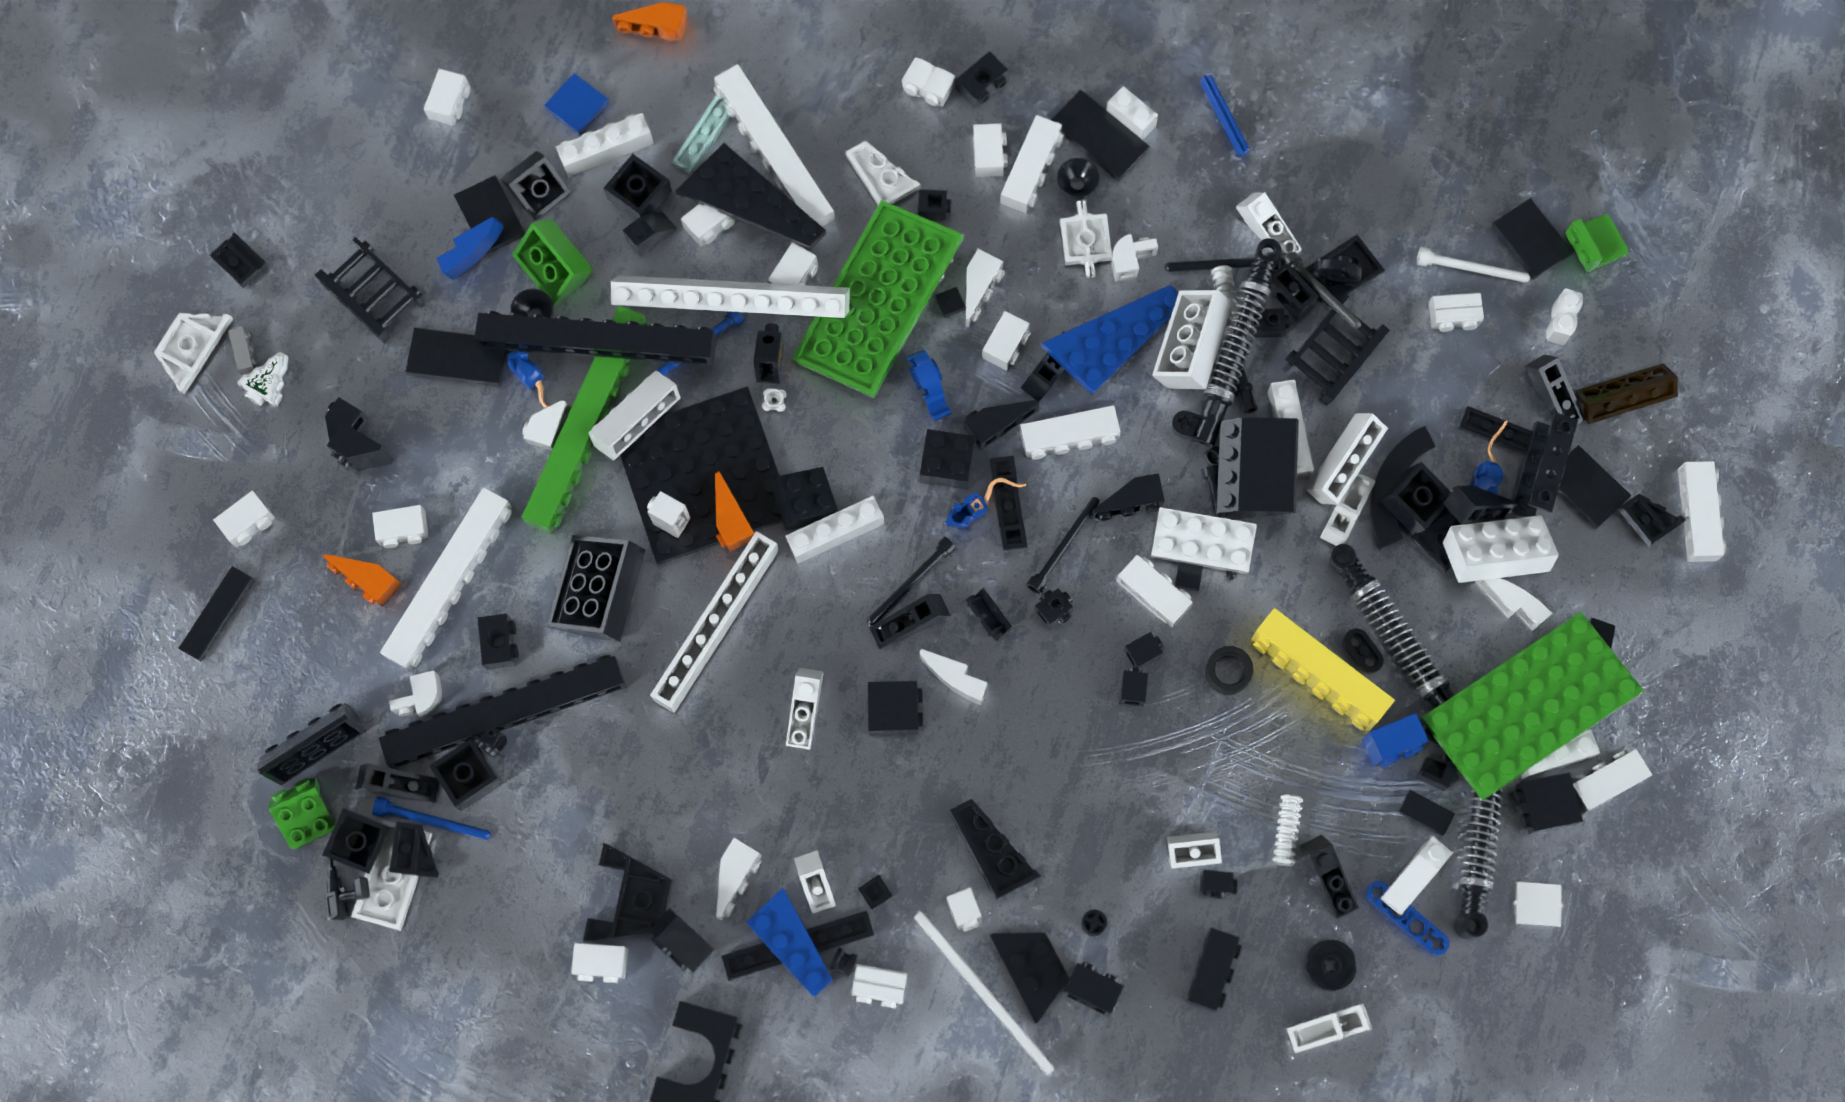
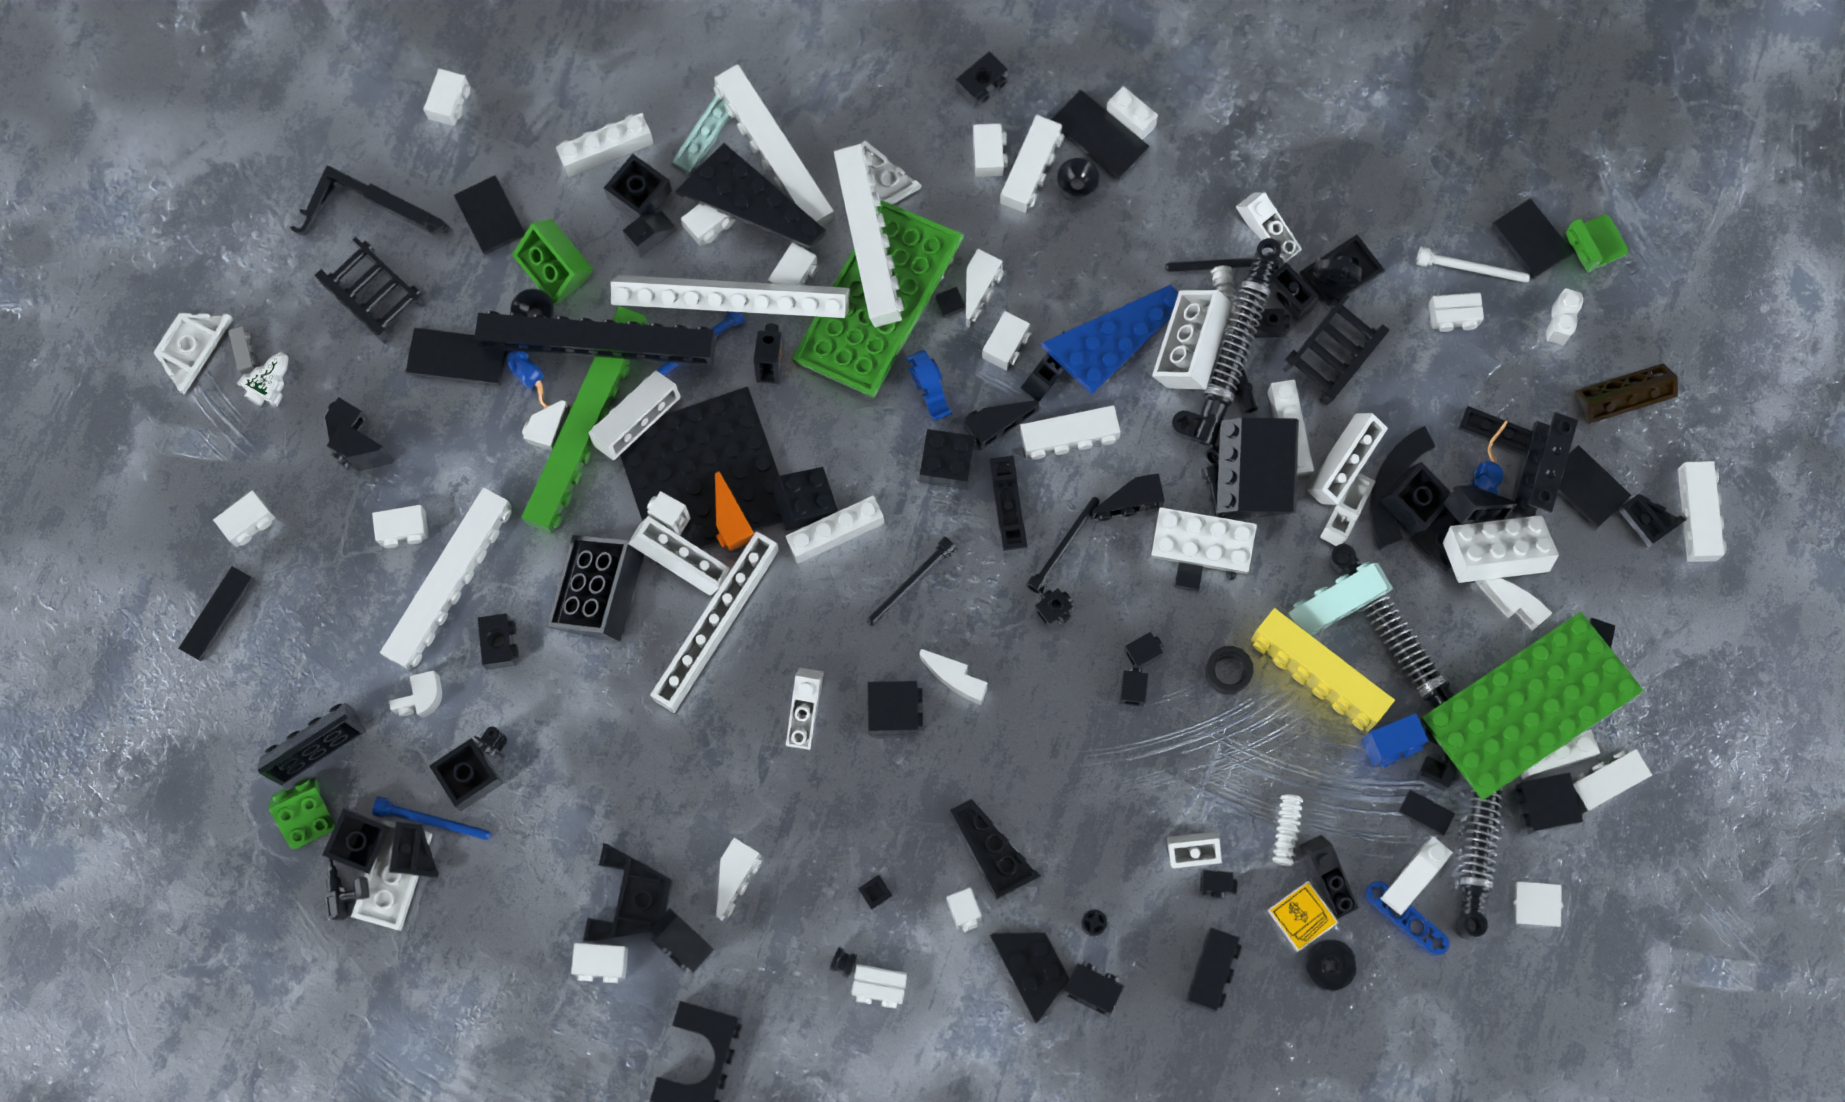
black plate [210,232,268,288] -> none
orange slope [323,554,402,607] -> none
black slope [355,763,439,803] -> none
black brick [379,655,627,769] -> none
blue slope [436,217,504,280] -> none
black slope [500,151,571,220] -> none
blue tile [544,73,610,135] -> none
orange slope [612,2,688,41] -> none
black plate [721,911,874,981] -> none
blue wing [746,888,833,998] -> none
white plate [762,388,787,412] -> none
white slope [794,850,836,914] -> none
black slope [869,594,950,649] -> none
white brick [902,58,956,106] -> none
white tile [914,911,1055,1076] -> none
black brick [918,189,952,220] -> none
blue animal [945,478,1026,530] -> none
black hinge [966,588,1012,641] -> none
white plate [1060,200,1112,278] -> none
white brick [1111,234,1158,281] -> none
white brick [1116,555,1193,629] -> none
blue axle [1200,74,1250,156] -> none
dark grey piece [1281,252,1361,329] -> none
white slope [1287,1004,1372,1053] -> none
black plate [1343,628,1384,674] -> none
black slope [1525,355,1586,425] -> none
none -> black hinge [290,165,450,235]
none -> white brick [628,516,731,596]
none -> white brick [834,144,904,327]
none -> yellow tile [1267,881,1339,952]
none -> light aqua brick [1289,562,1393,636]

